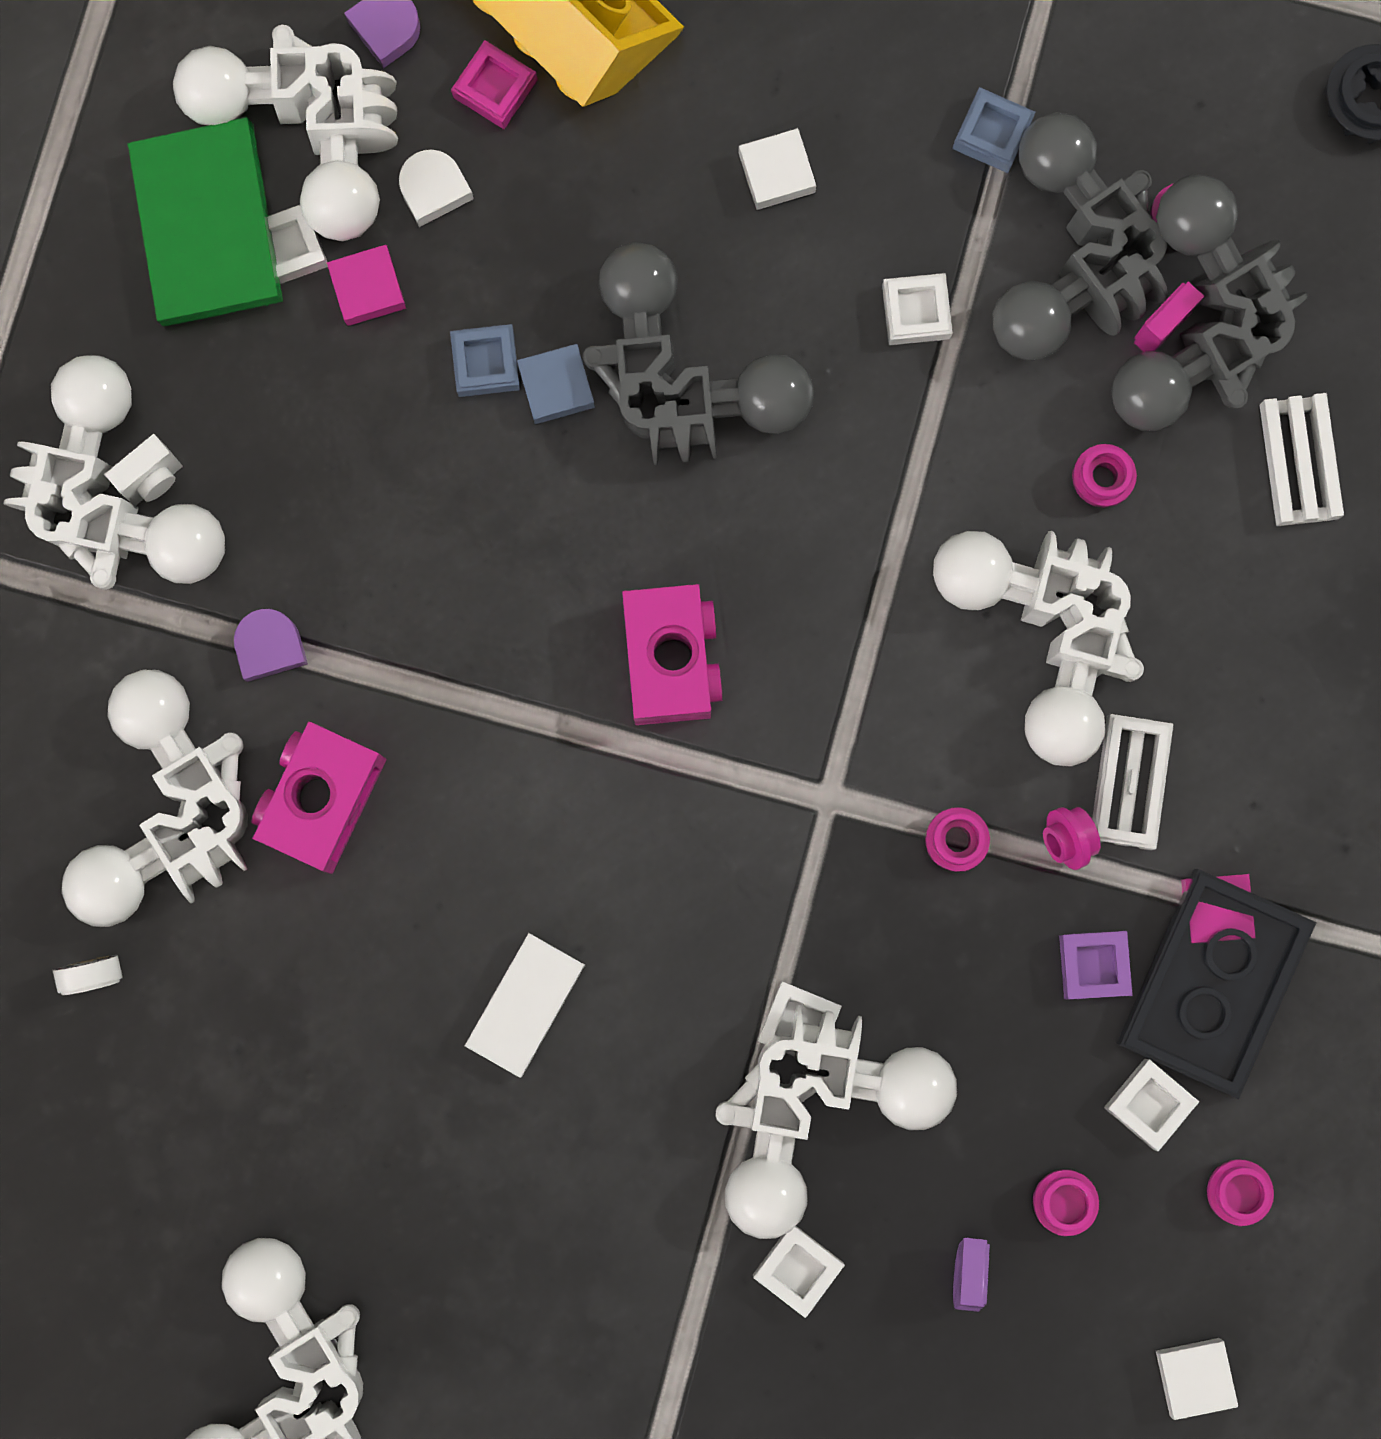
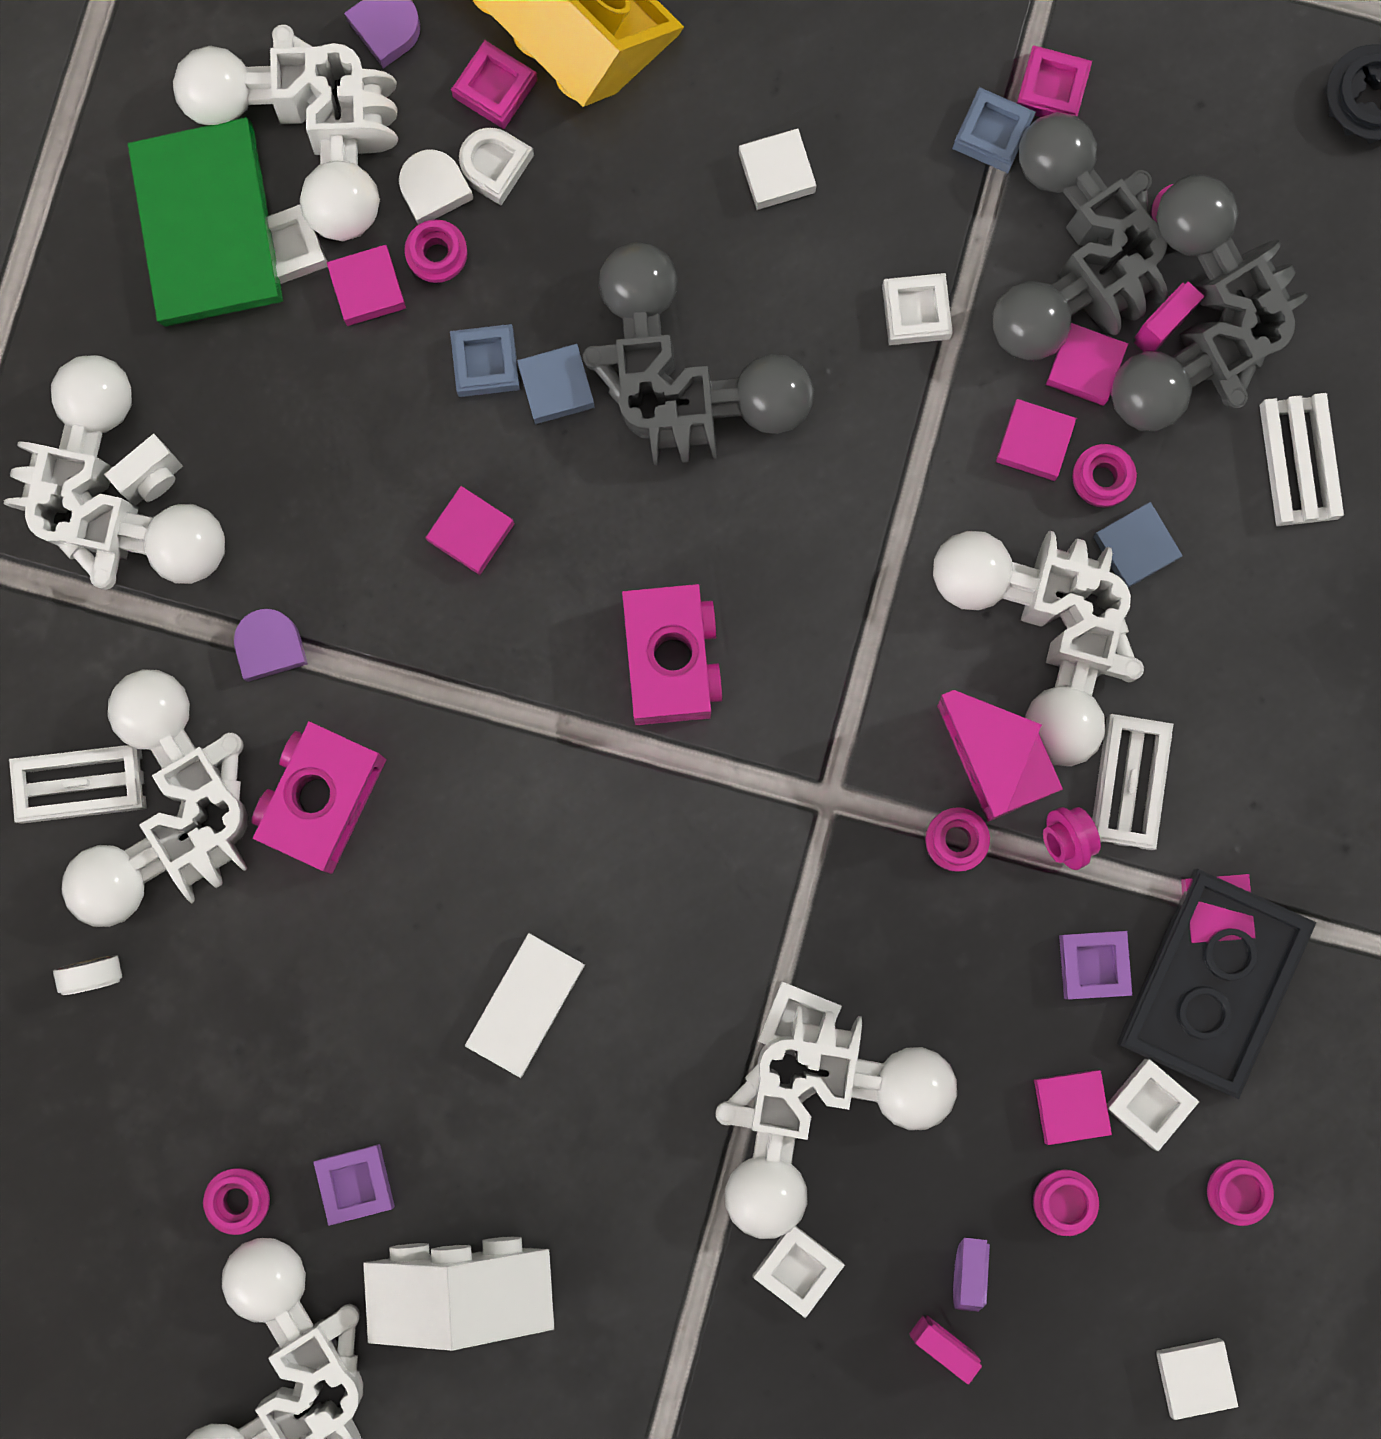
none -> white tile [9,745,147,824]
none -> dark pink plate [203,1168,270,1235]
none -> medium lavender tile [314,1144,395,1226]
none -> white brick [364,1237,554,1351]
none -> dark pink plate [405,220,468,283]
none -> dark pink tile [426,486,515,575]
none -> white tile [459,128,534,206]
none -> dark pink tile [909,1315,982,1385]
none -> dark pink slope [937,690,1063,822]
none -> dark pink tile [995,399,1077,481]
none -> dark pink tile [1016,45,1092,117]
none -> dark pink tile [1034,1070,1112,1145]
none -> dark pink tile [1045,323,1128,406]
none -> sand blue tile [1093,502,1183,588]

